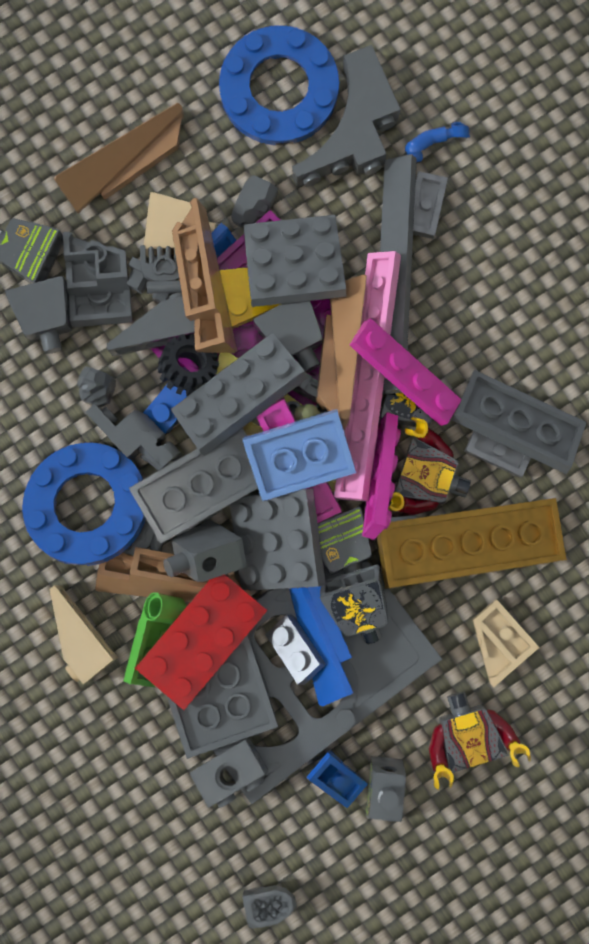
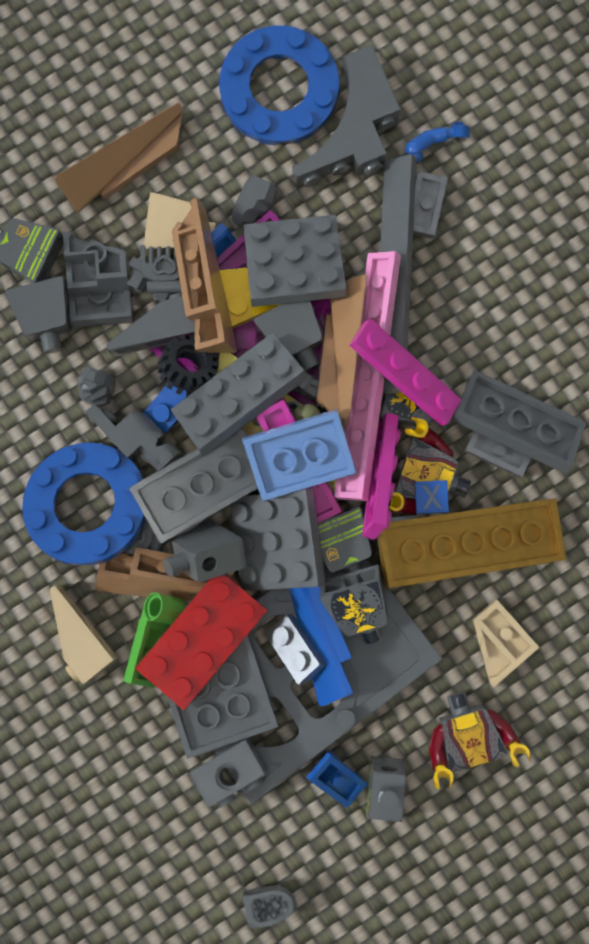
none -> blue tile [414,480,449,514]

